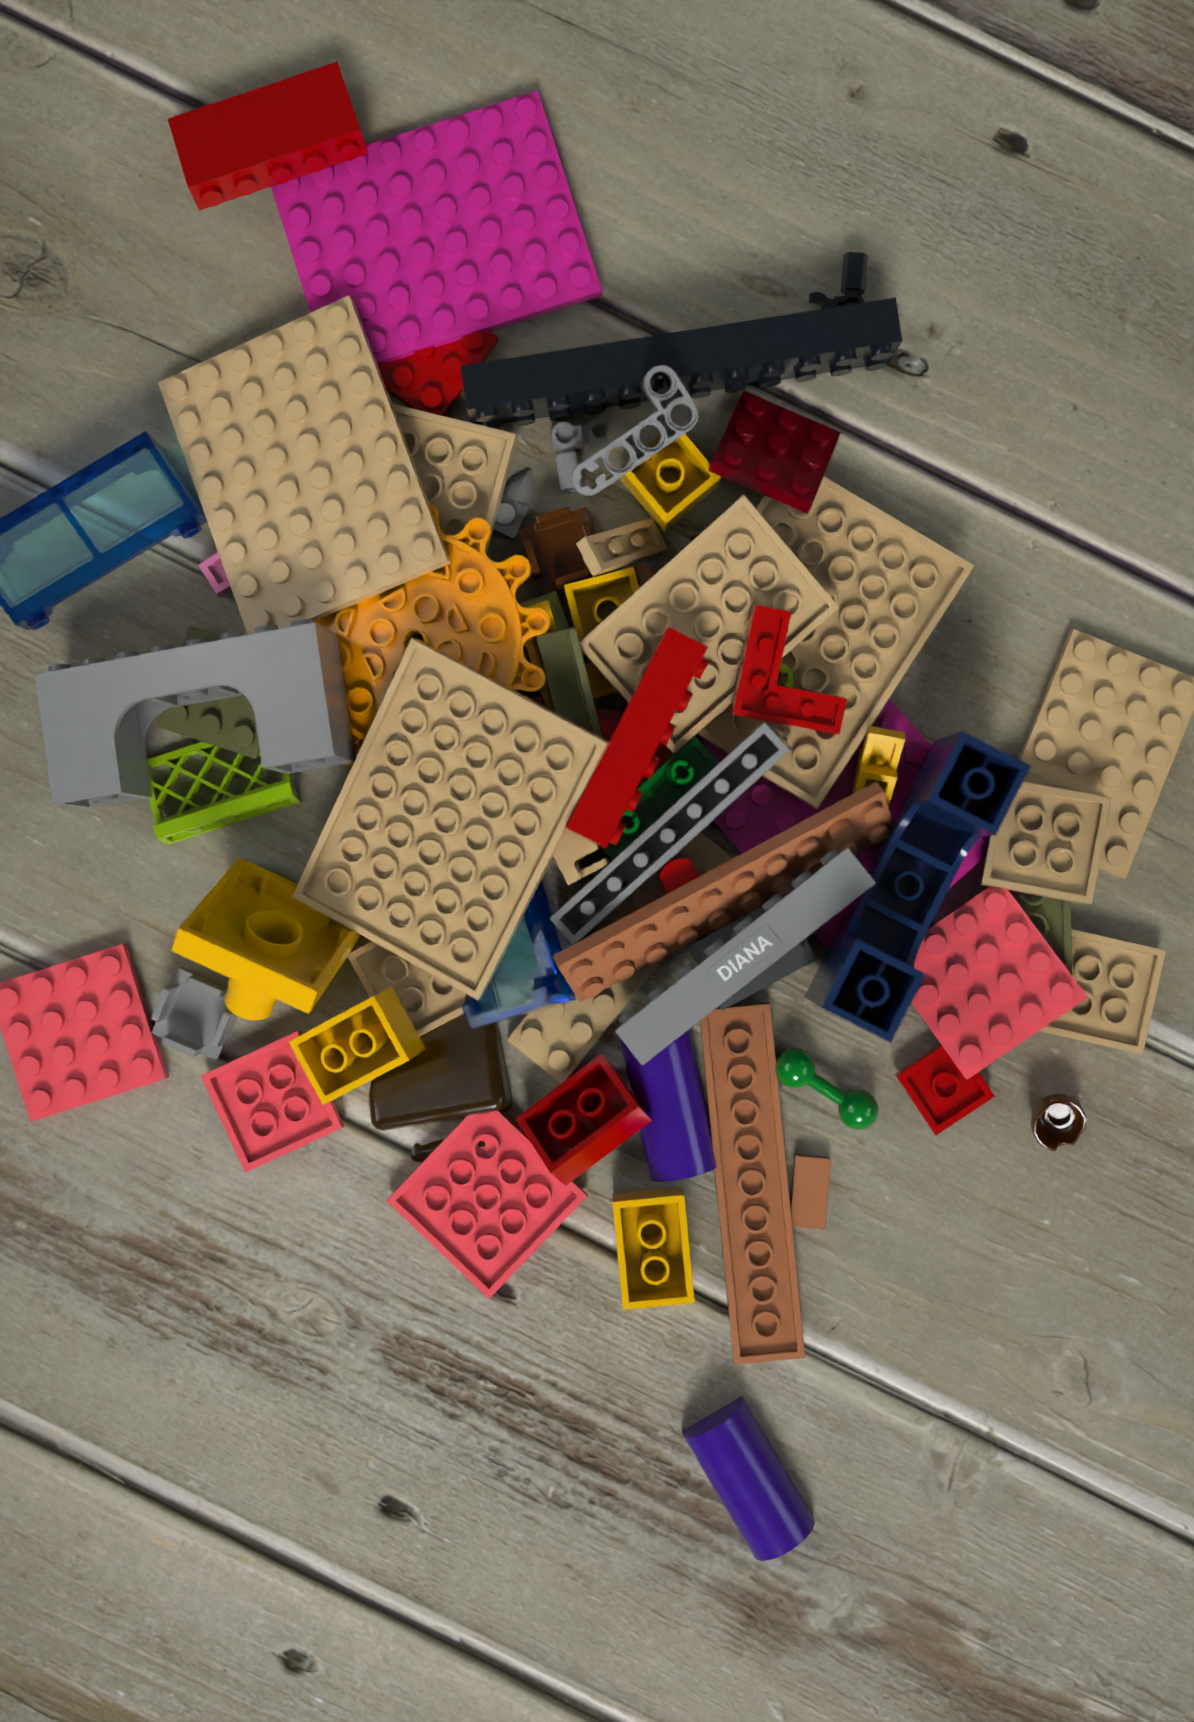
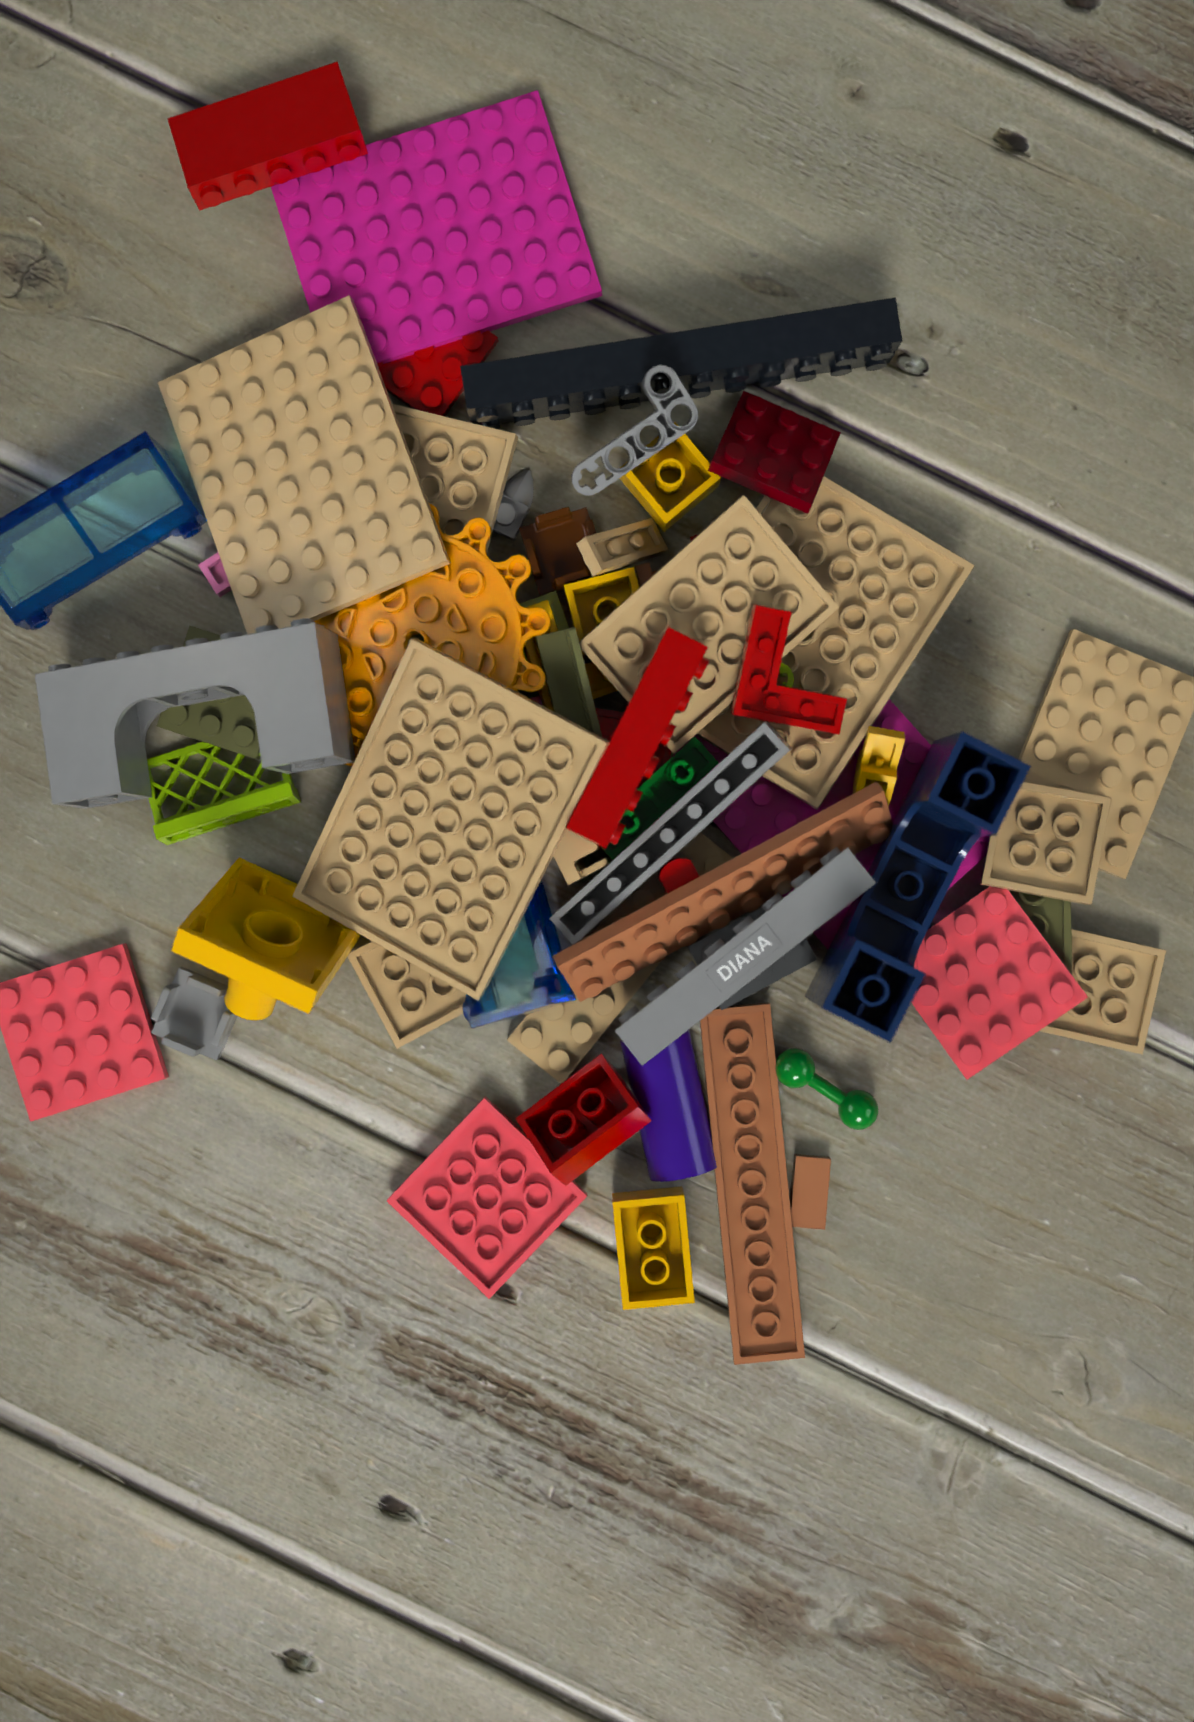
coral plate [201,1030,344,1173] -> none
yellow brick [289,986,426,1105] -> none
dark brown piece [369,1001,513,1162] -> none
light grey bar [550,418,608,494] -> none
dark purple brick [682,1396,815,1561] -> none
black bar [809,252,868,309] -> none
red plate [894,1044,995,1136] -> none
reddish brown hair [1030,1094,1087,1151] -> none

